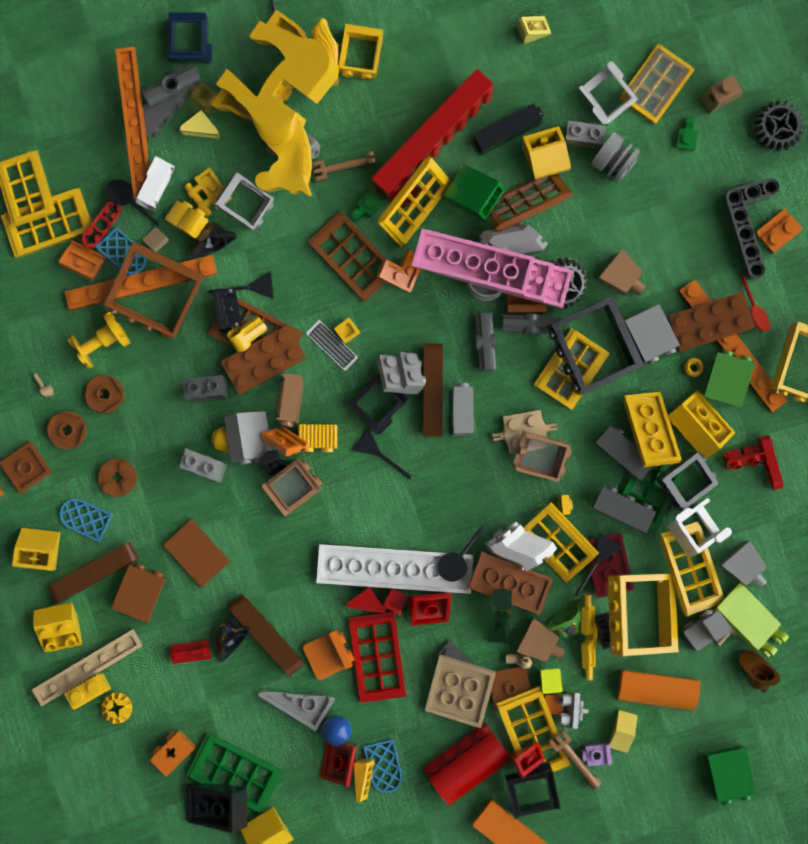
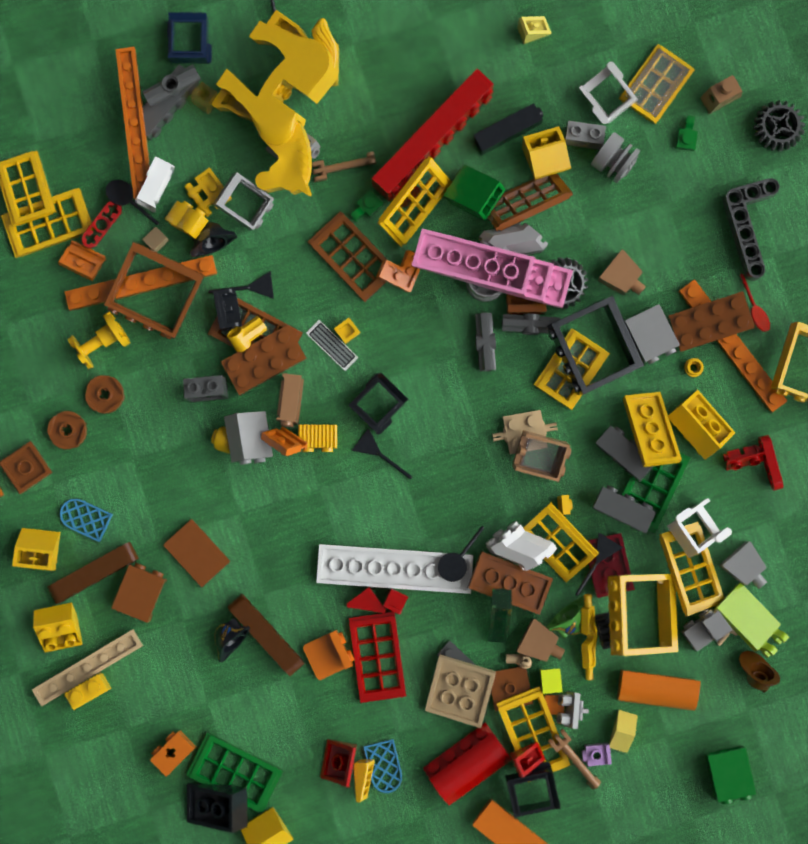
tan hand [33,373,54,397] -> none
dark azure window [95,227,146,275] -> none
dark orange plate [98,459,138,497] -> none
yellow gear [101,692,132,724] -> none
red hinge [169,640,211,664] -> none
light grey window [179,449,227,483] -> none
light yellow slope [180,110,220,139] -> none
light grey wing [258,690,336,731] -> none
black plate [259,450,287,476] -> none
window [261,458,323,517] -> none
blue hair [321,716,352,746] -> none
yellow window [338,24,383,80] -> none
light grey plate [376,352,426,394] -> none
red slope [408,592,452,626] -> none
reddish brown beam [423,343,443,437] -> none
light grey window [453,383,473,436] -> none
dark grey window [655,451,719,511] -> none
bright green brick [704,350,755,408] -> none
orange plate [755,208,803,254] -> none

